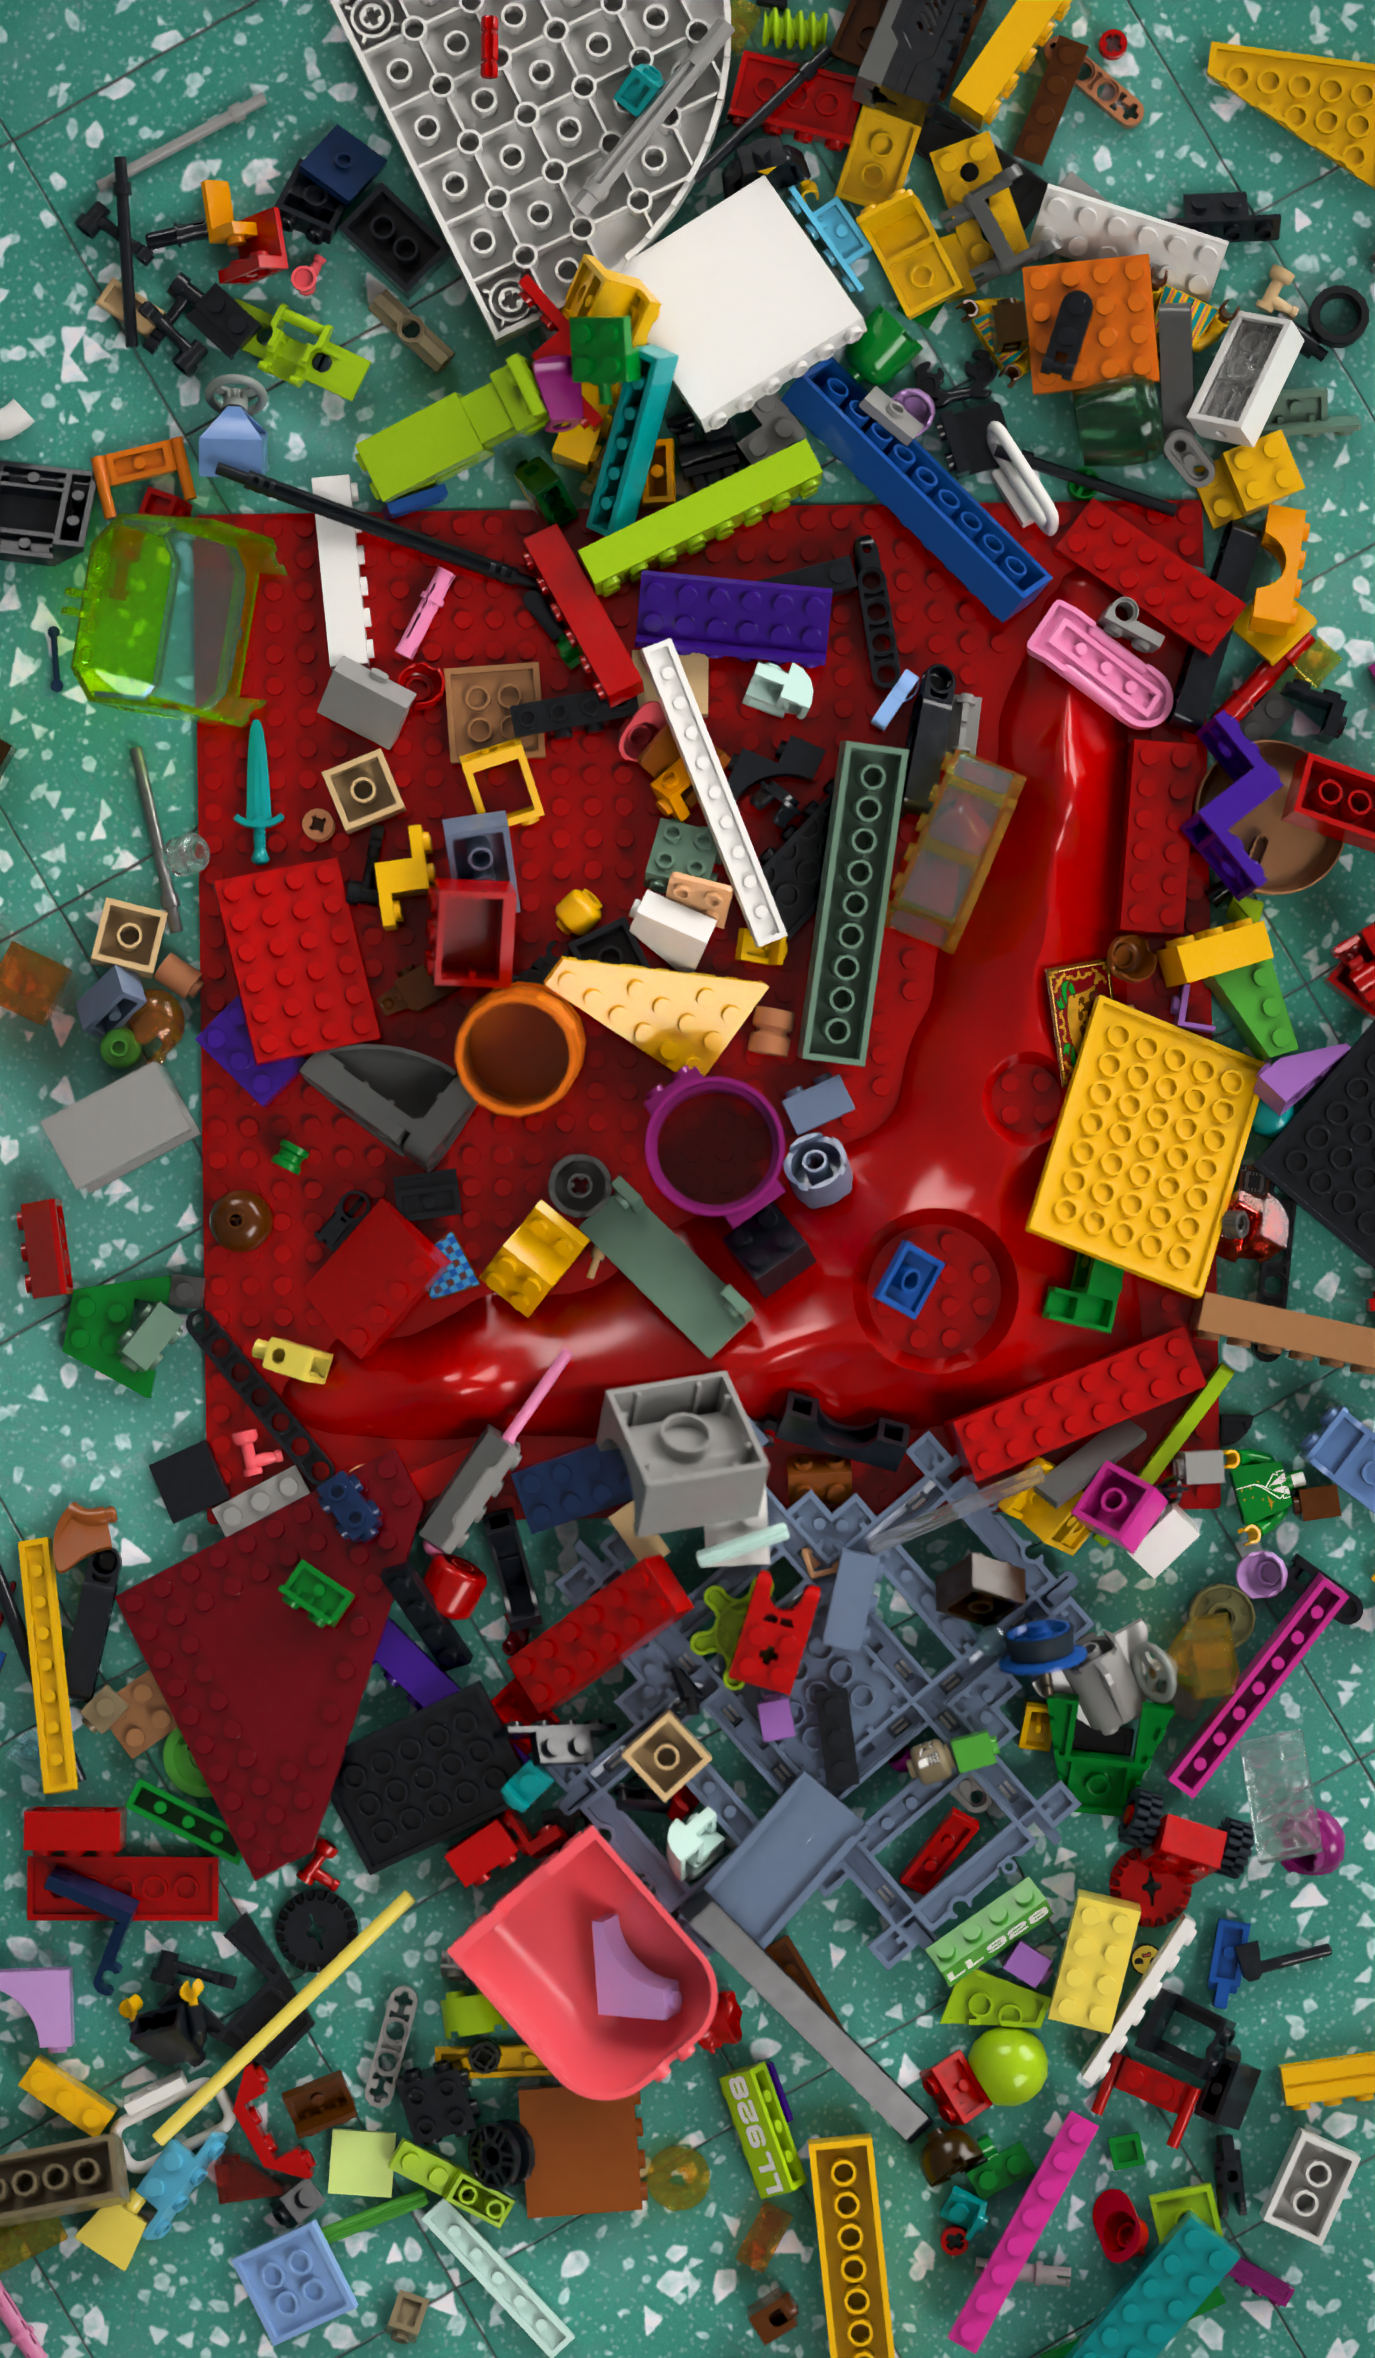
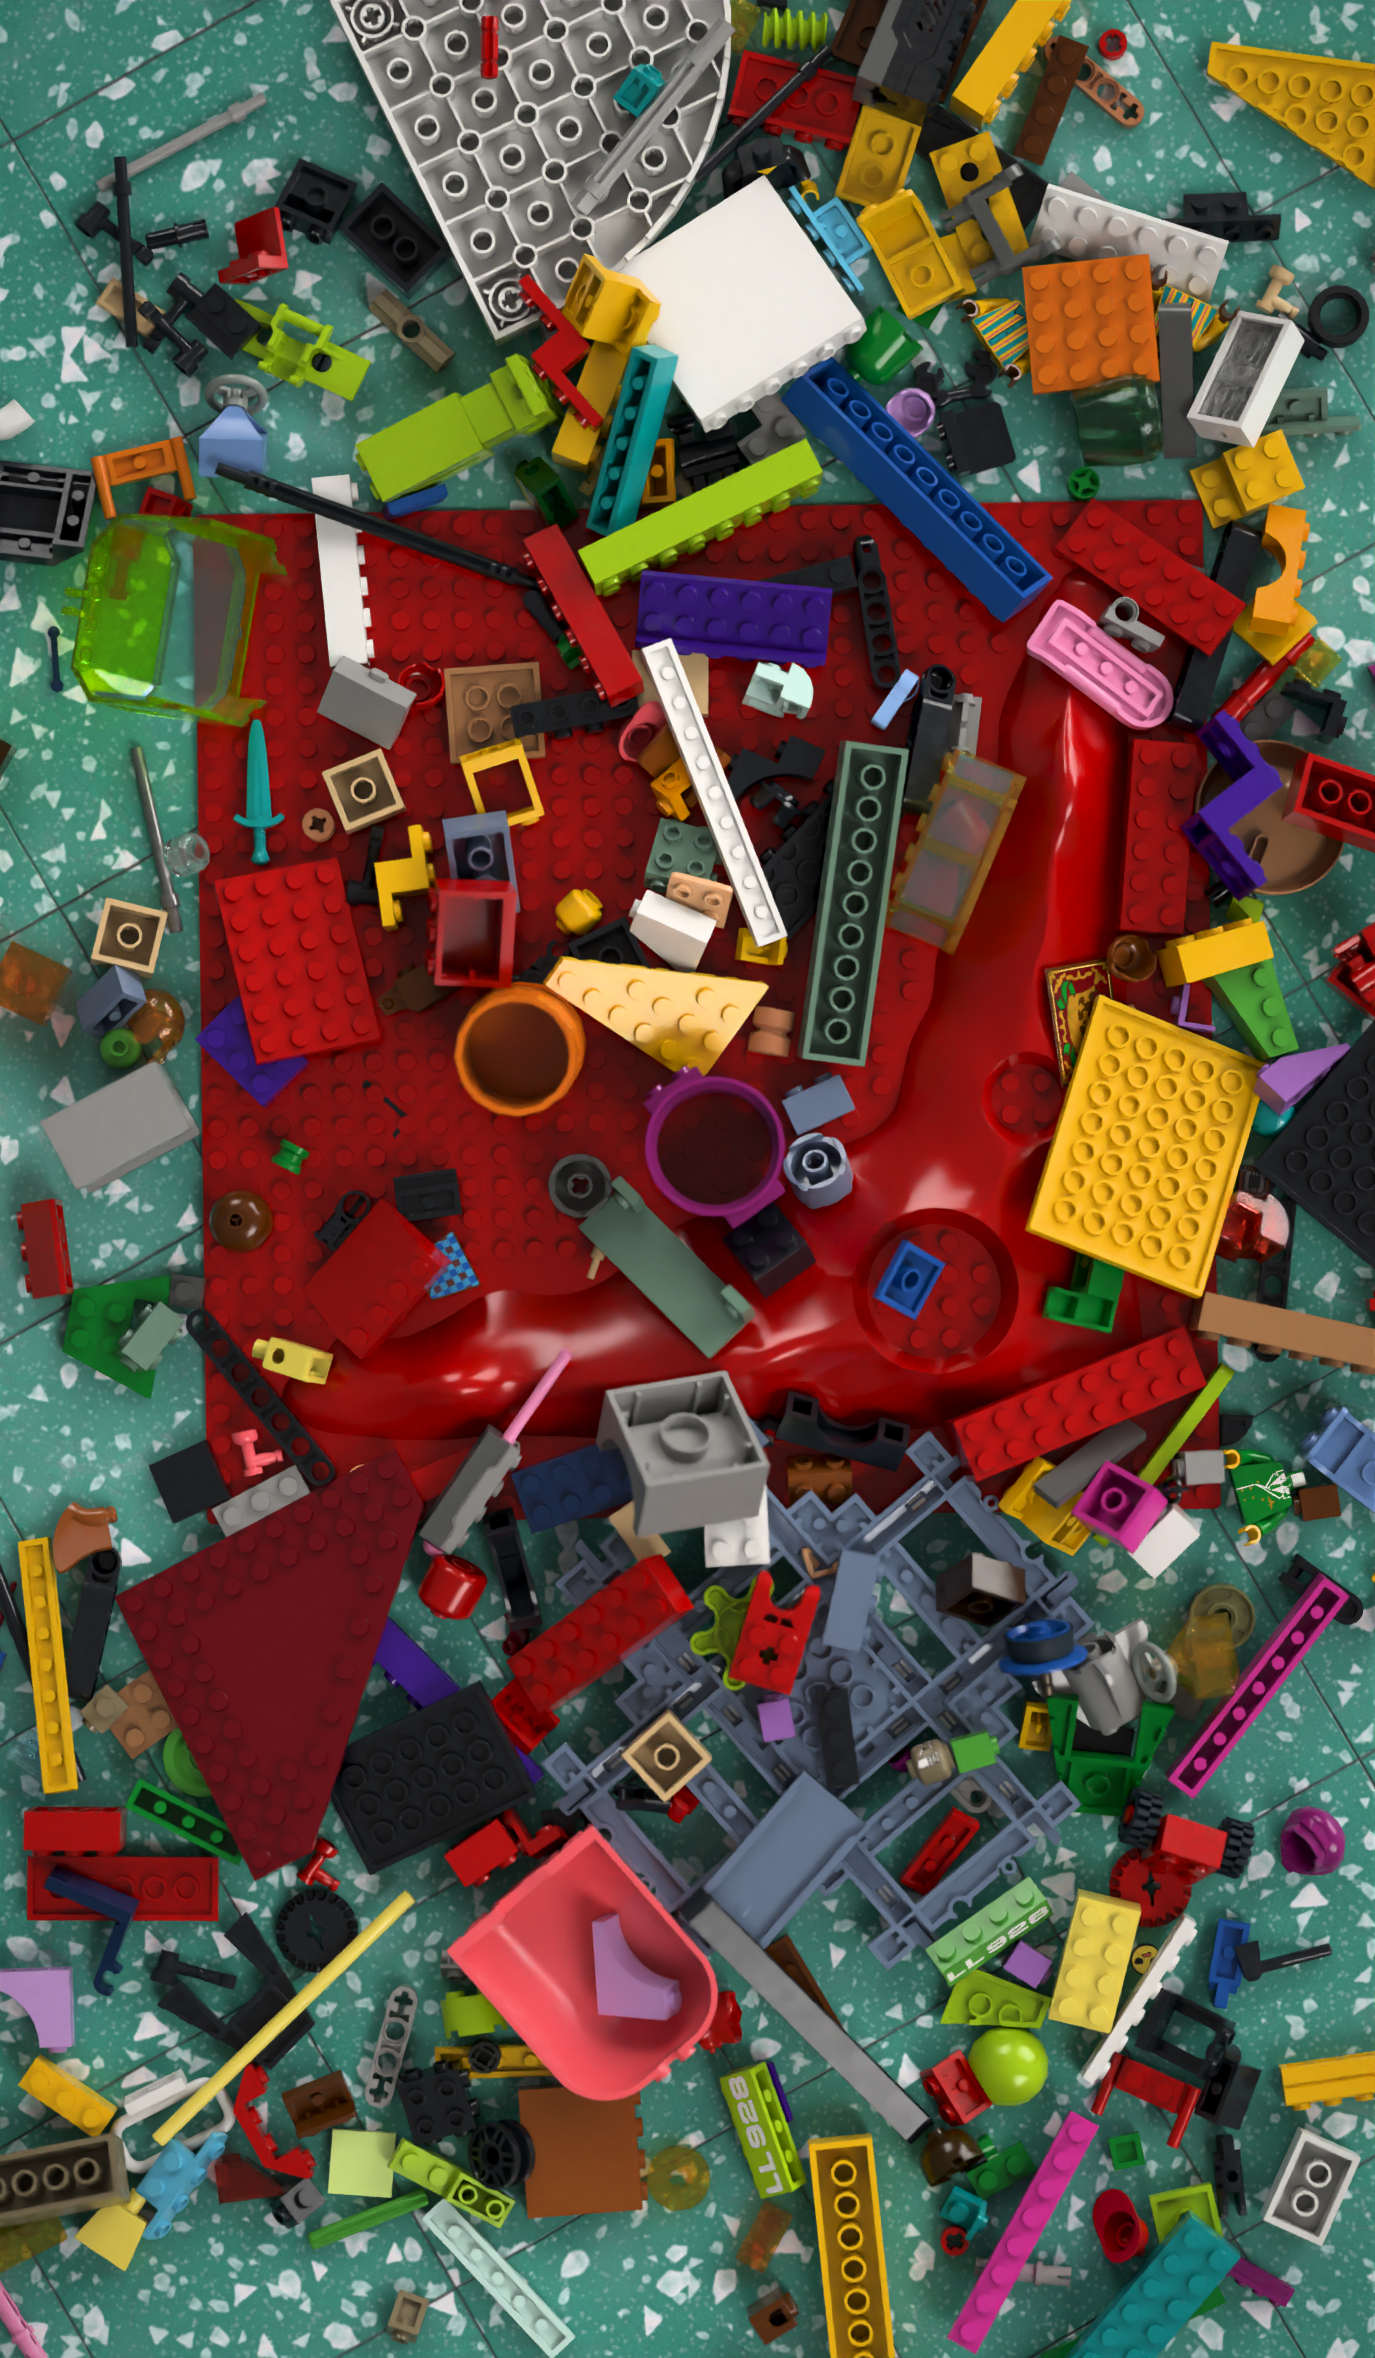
black torso [118,1979,208,2067] -> none
nougat brick [153,952,204,1000] -> none
light orange bracket [201,180,258,247] -> none
light blue plate [231,2219,359,2346] -> none
green bracket [277,1559,355,1628] -> none
coral piece [291,254,327,296] -> none
dark blue plate [298,124,387,207] -> none
dark grey panel [299,1044,478,1172] -> none
dark blue brick [316,1470,383,1543] -> none
black plate [379,1561,473,1671] -> none
bright pink pin [394,566,456,660] -> none
yellow bracket [479,1200,590,1318] -> none
black bracket [493,1719,617,1766] -> none
teal bracket [500,1757,554,1813] -> none
magenta piece [533,355,583,433] -> none
green plate [569,316,641,405] -> none
light aqua brick [666,1807,725,1882] -> none
black bar [670,1667,704,1716] -> none
light aqua axle [696,1523,789,1568] -> none
light grey plate [858,386,924,446] -> none
clear axle [867,1465,1046,1555] -> none
clear light blue tile [976,1625,1006,1656] -> none
white bar [986,421,1059,536] -> none
dark brown brick [988,298,1029,355] -> none
black bar [994,444,1177,517] -> none
black plate [1040,290,1094,381] -> none
light grey plate [1164,429,1215,488] -> none
dark grey axle [1222,1210,1250,1239] -> none
lavender hair [1235,1551,1288,1599] -> none
clear plate [1239,1728,1323,1865] -> none

